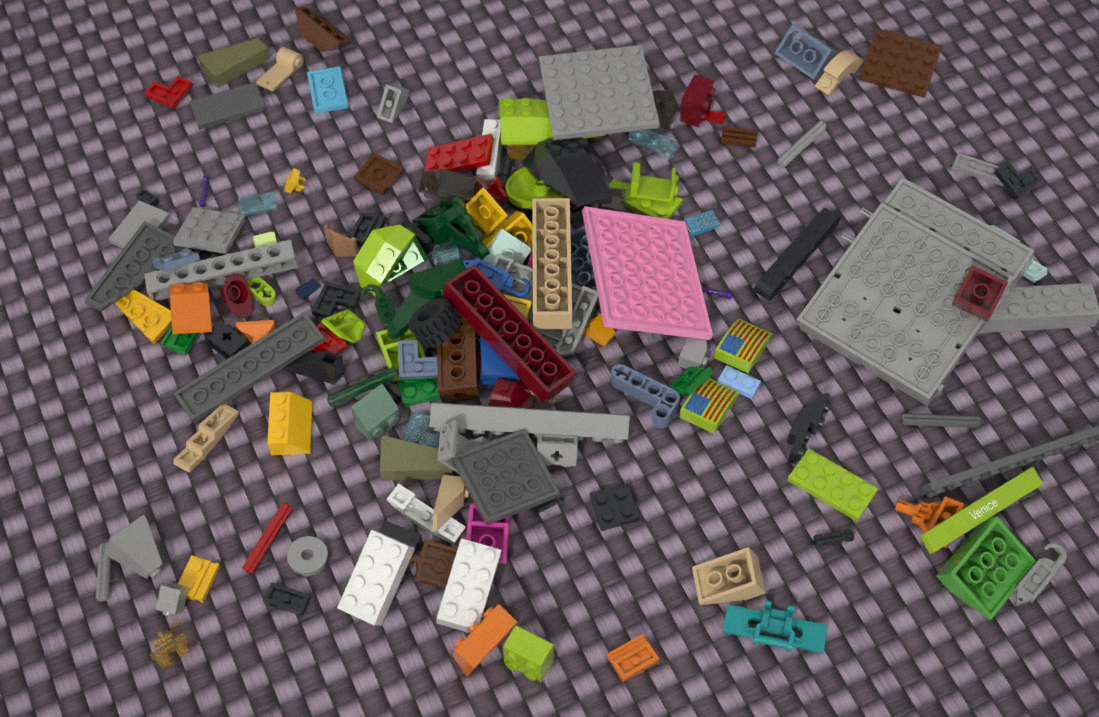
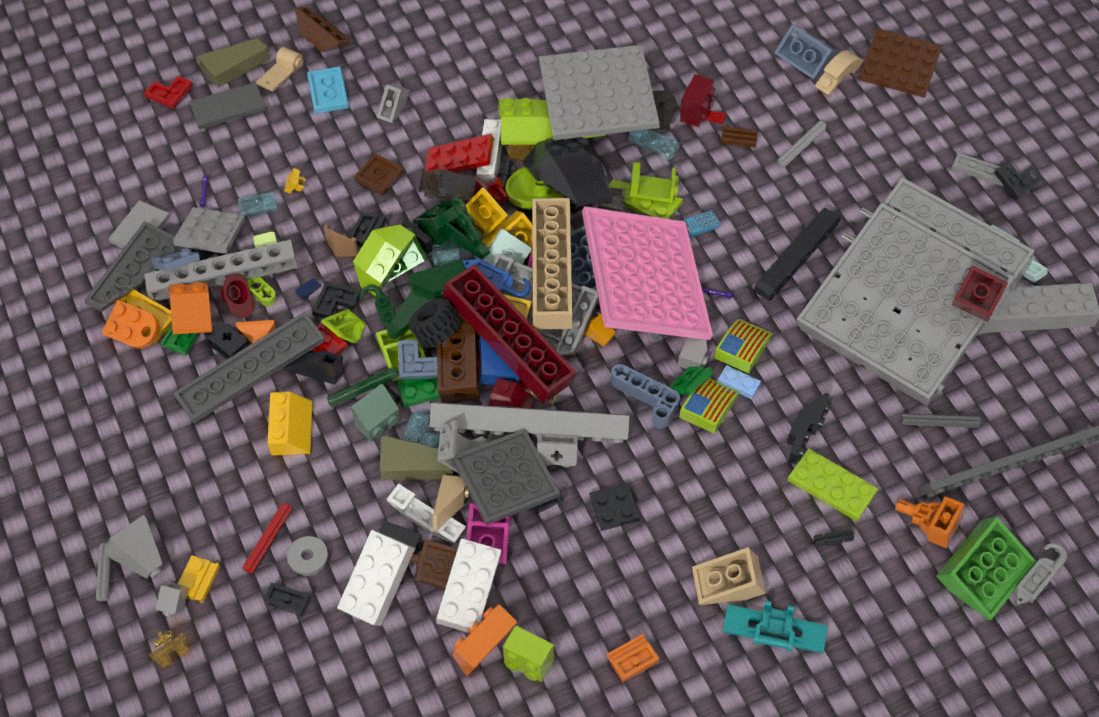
black piece [136,189,160,206] -> none
tan slope [174,404,239,473] -> none
lime tile [920,467,1043,554] -> none
none -> orange plate [101,300,160,349]

